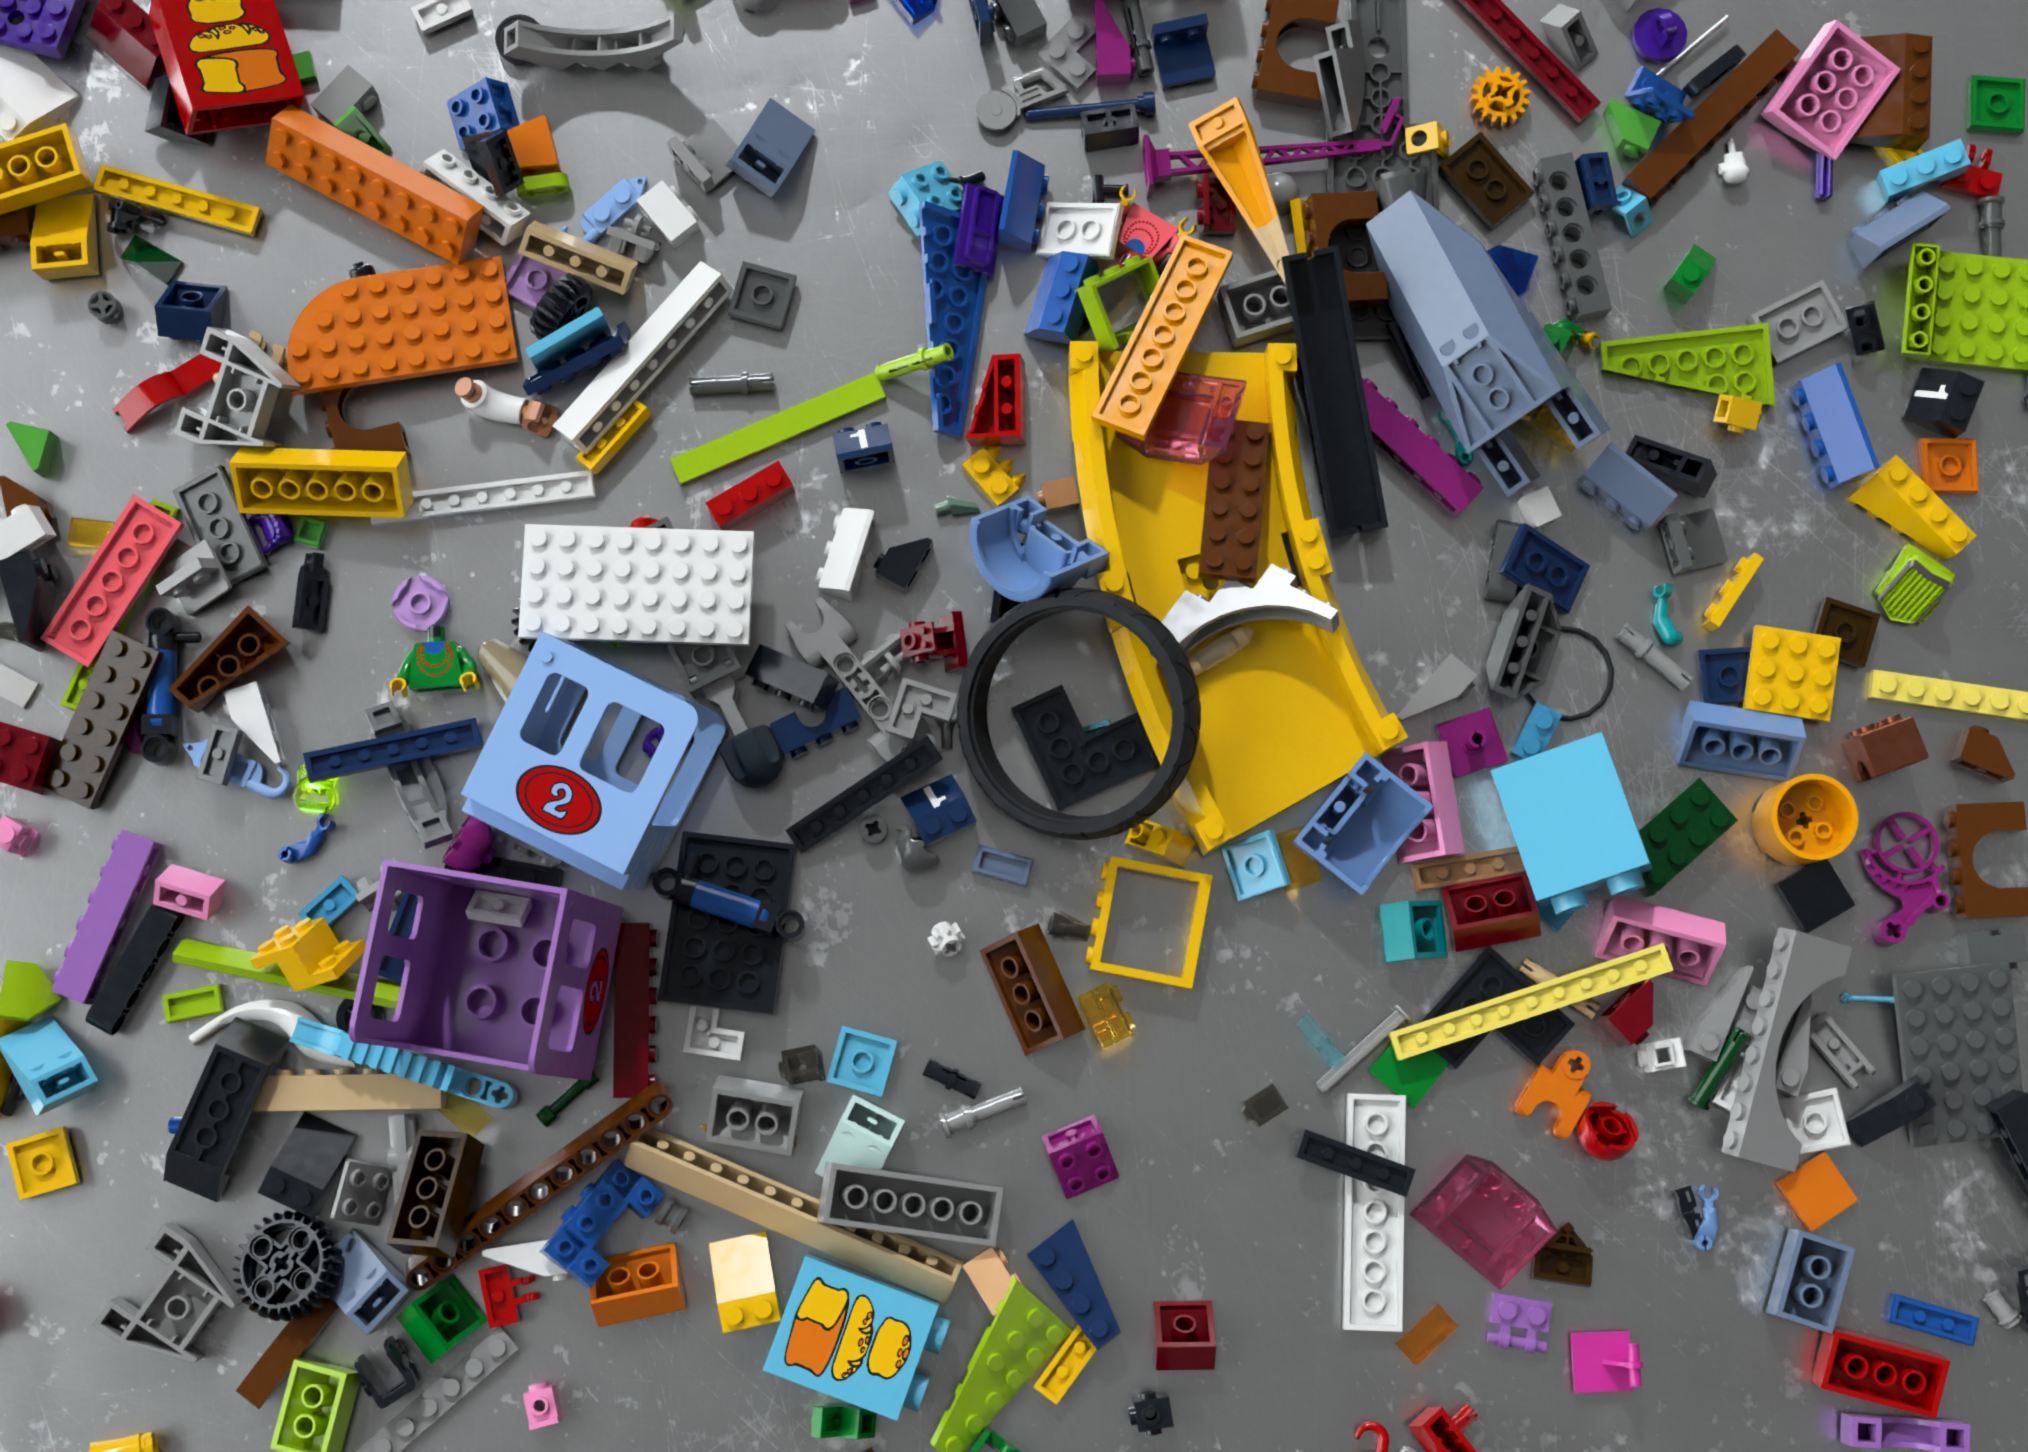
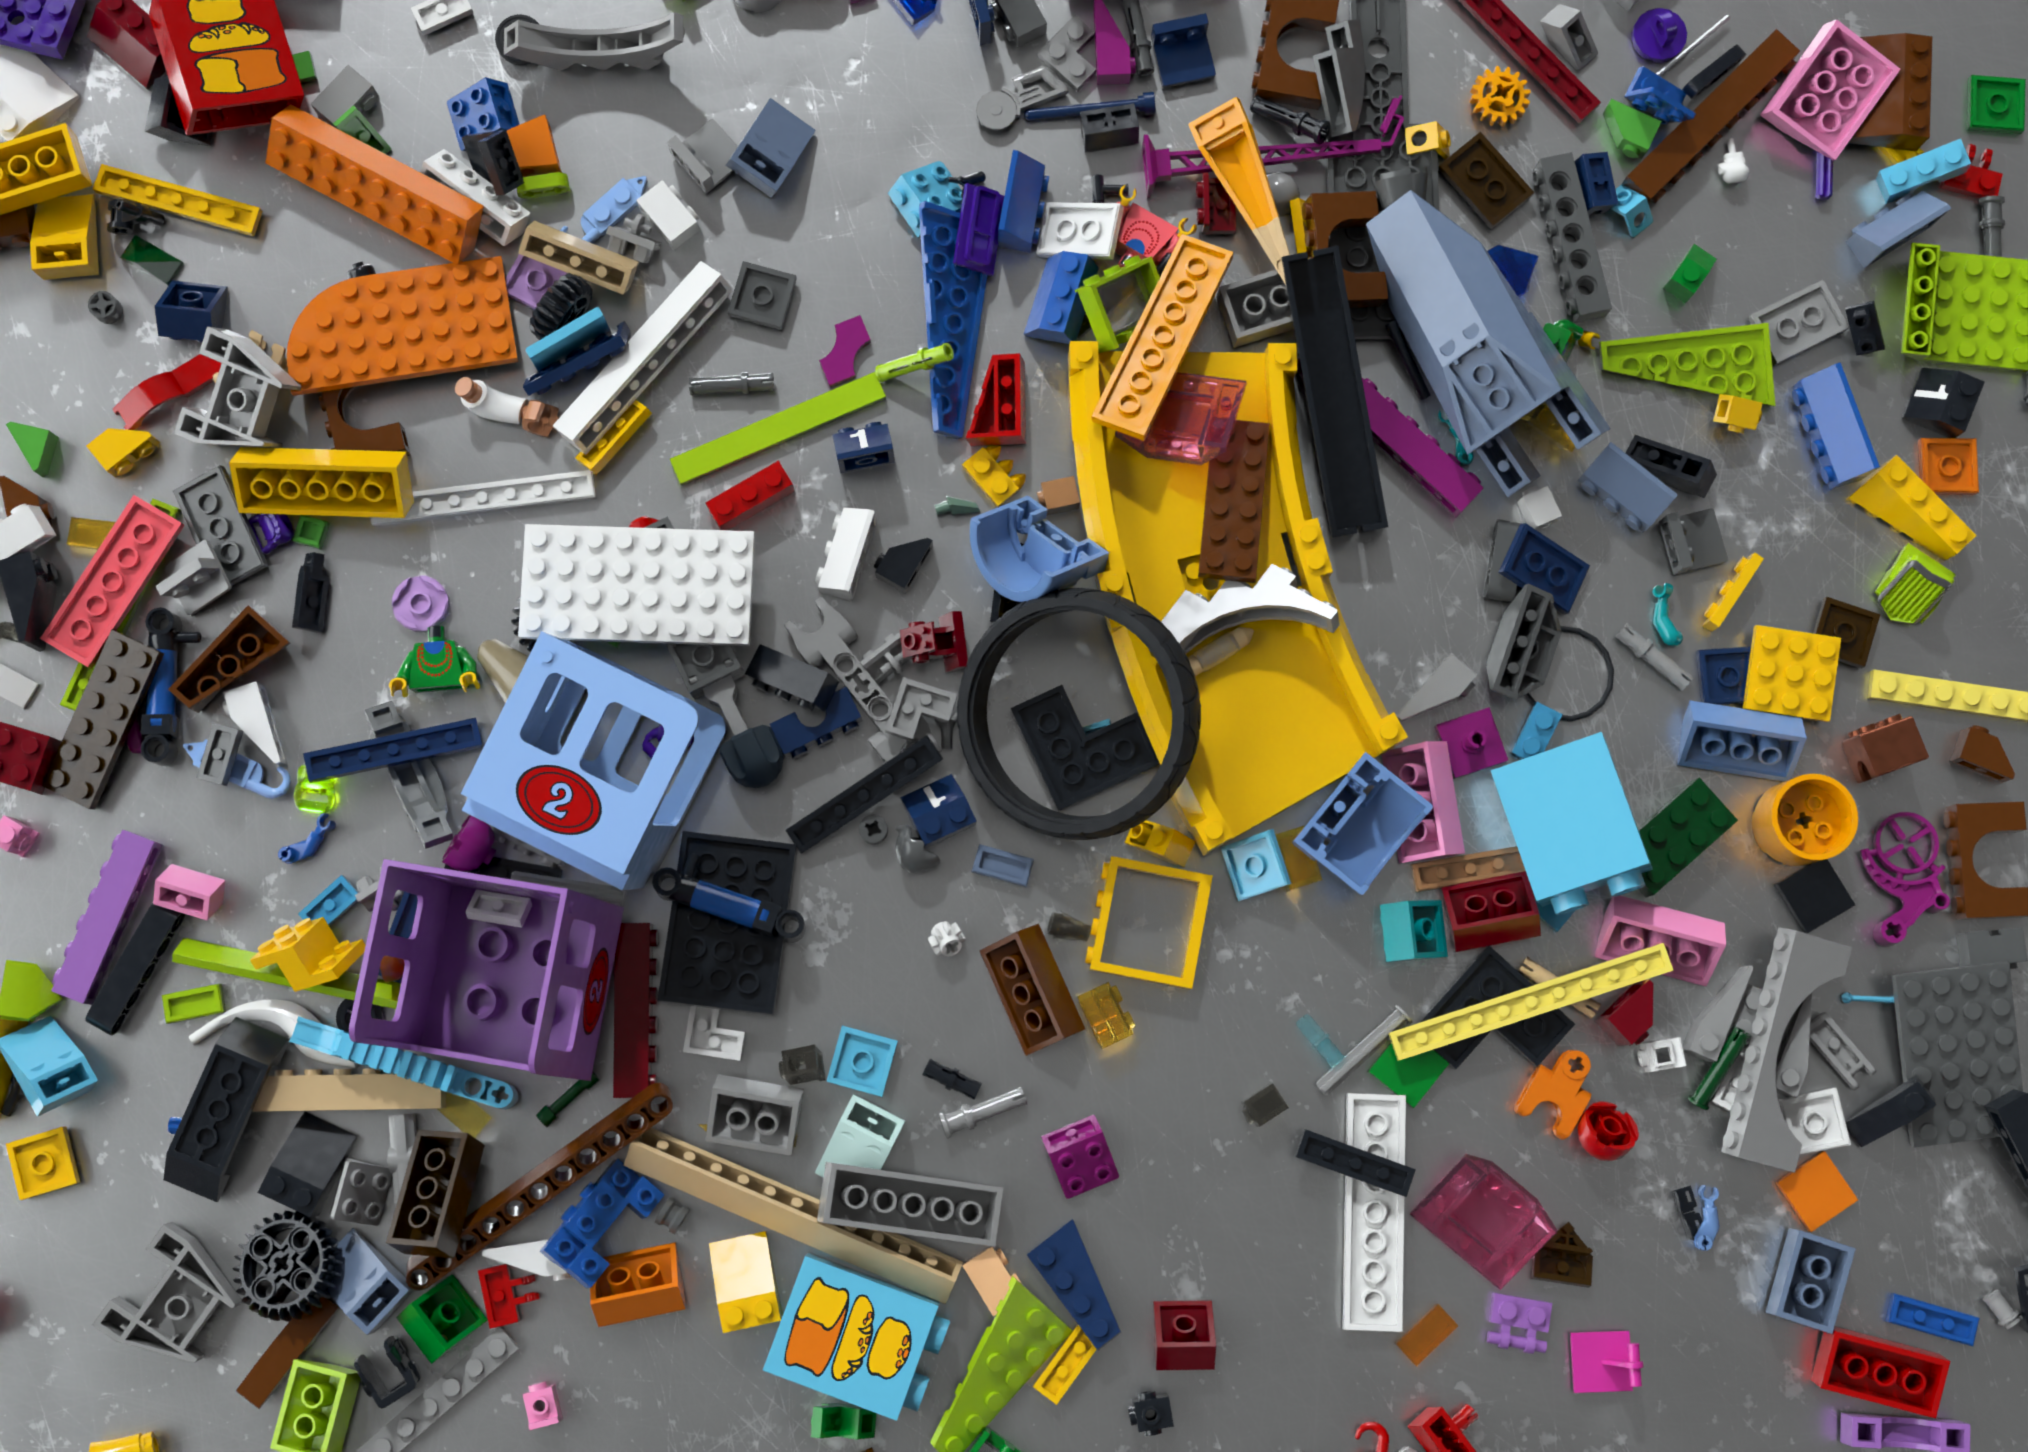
none -> yellow slope [86,428,160,478]
none -> dark orange brick [380,955,405,983]
none -> light grey axle [511,871,627,907]
none -> magenta tile [819,315,871,388]
none -> black pin [1250,95,1330,145]

